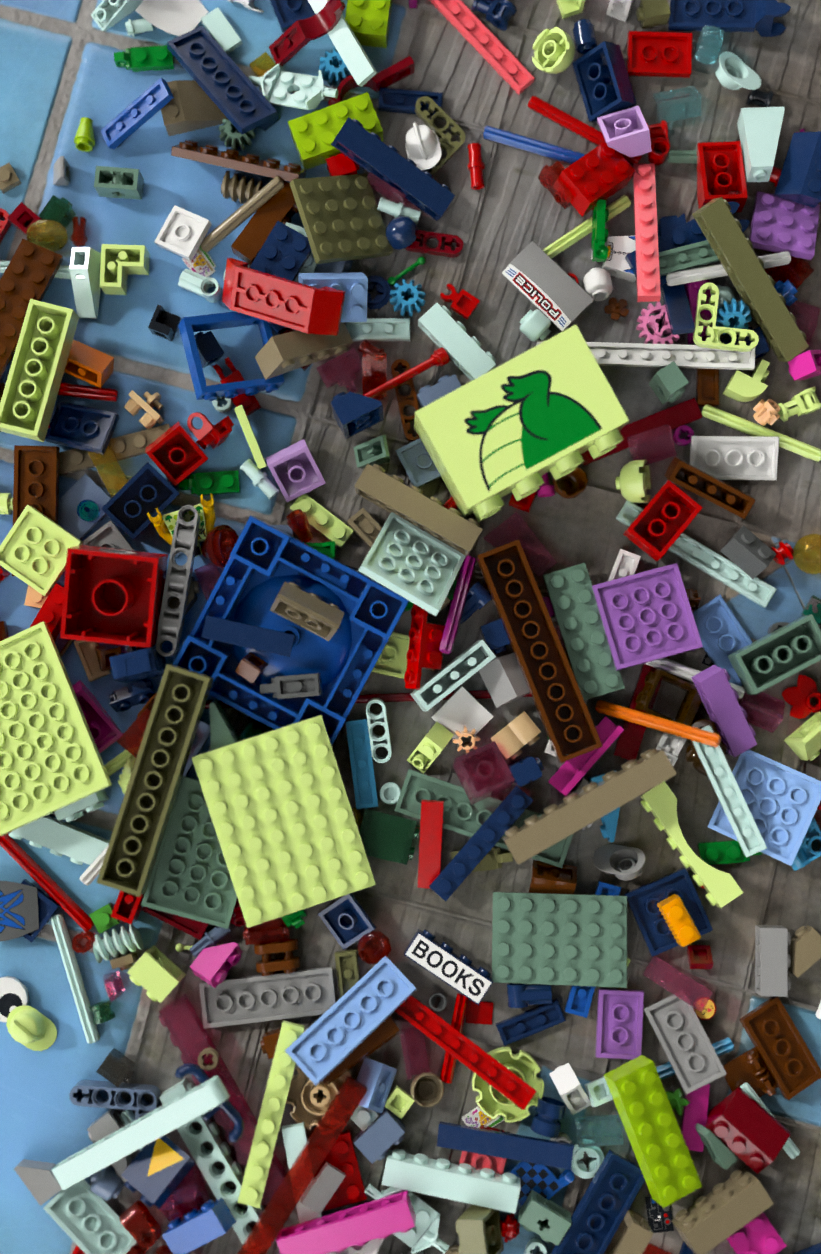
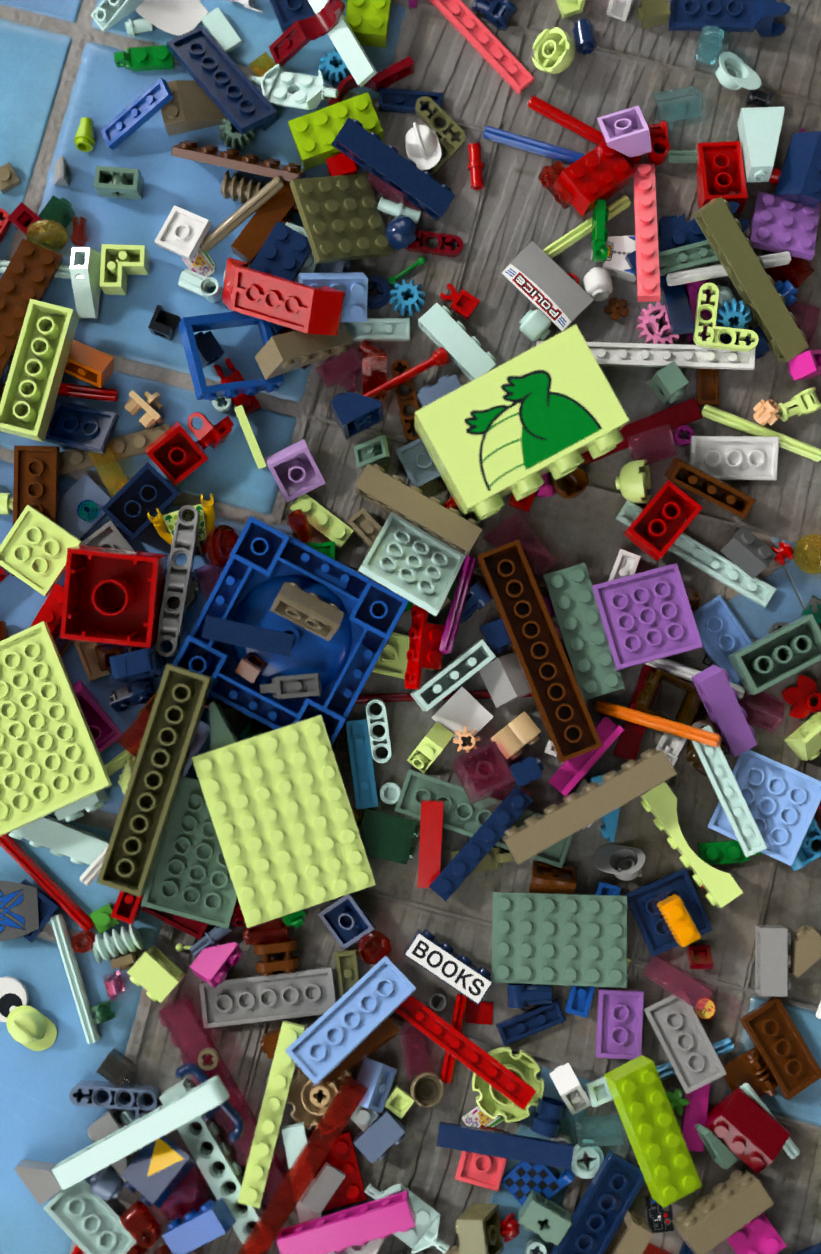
light nougat plate [24,585,50,608] -> none
green hinge [179,470,240,496] -> none
light aqua pin [240,459,279,500] -> none
light aqua brick [382,1149,521,1214] -> none
dark blue slope [572,41,637,122] -> none
red plate [627,31,692,78] -> none
yellowish green brick [723,359,770,402] -> none

